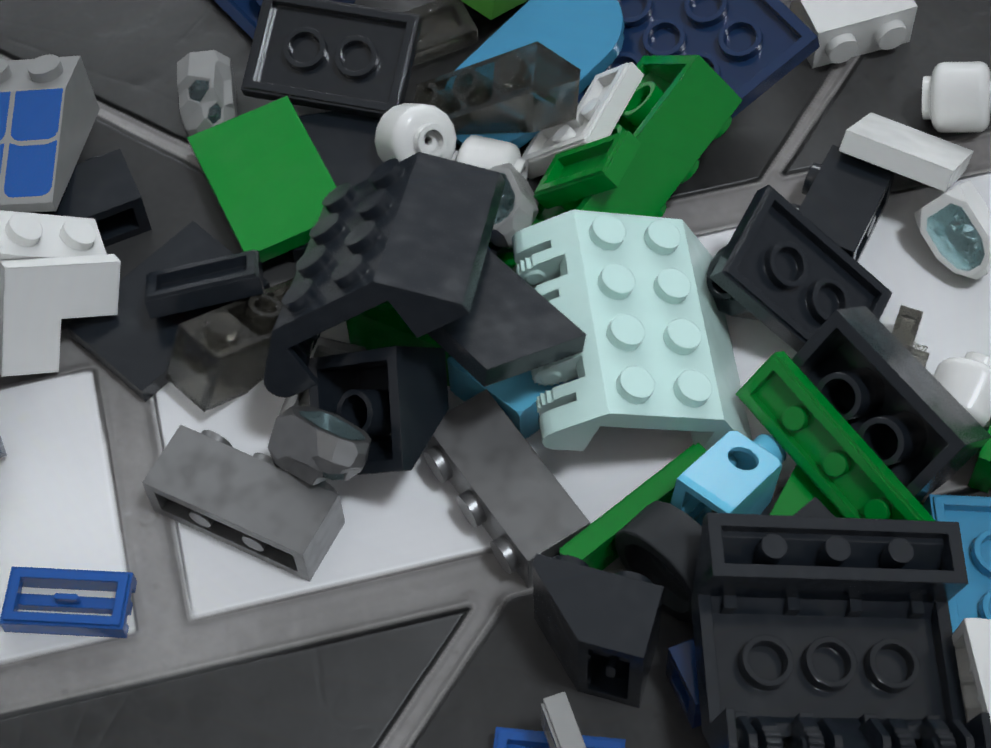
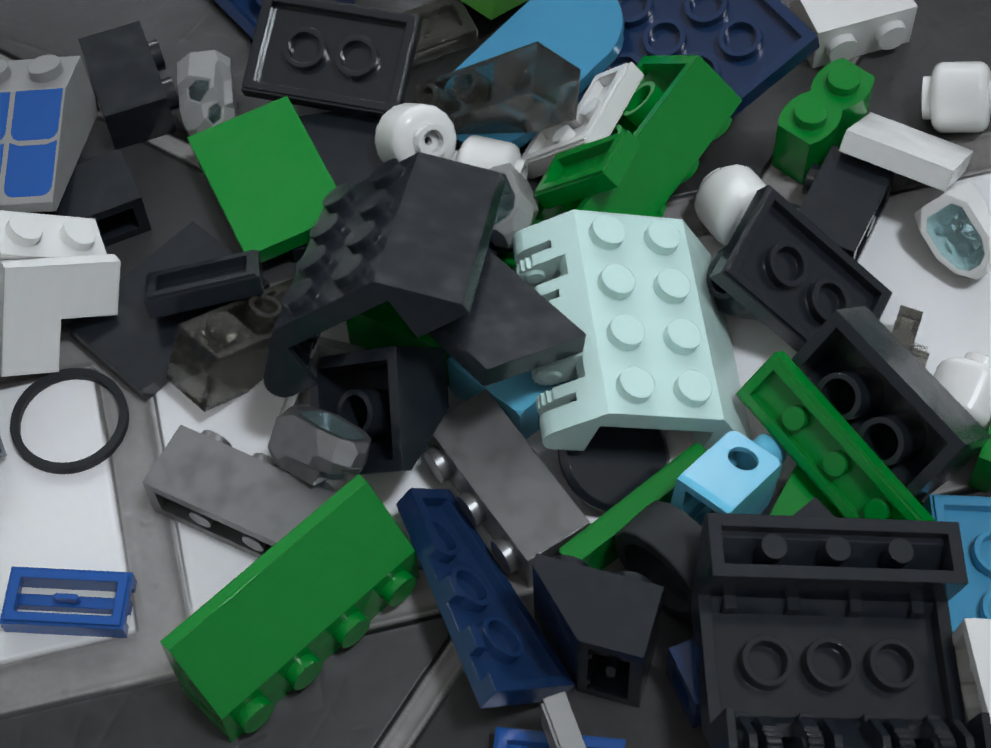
none -> black piece [10,368,129,474]
none -> black brick [78,21,179,150]
none -> green slope [160,474,420,743]
none -> dark blue wing [396,488,576,709]
none -> black piece [558,426,670,512]
none -> white head [694,164,767,246]
none -> green brick [771,58,875,185]

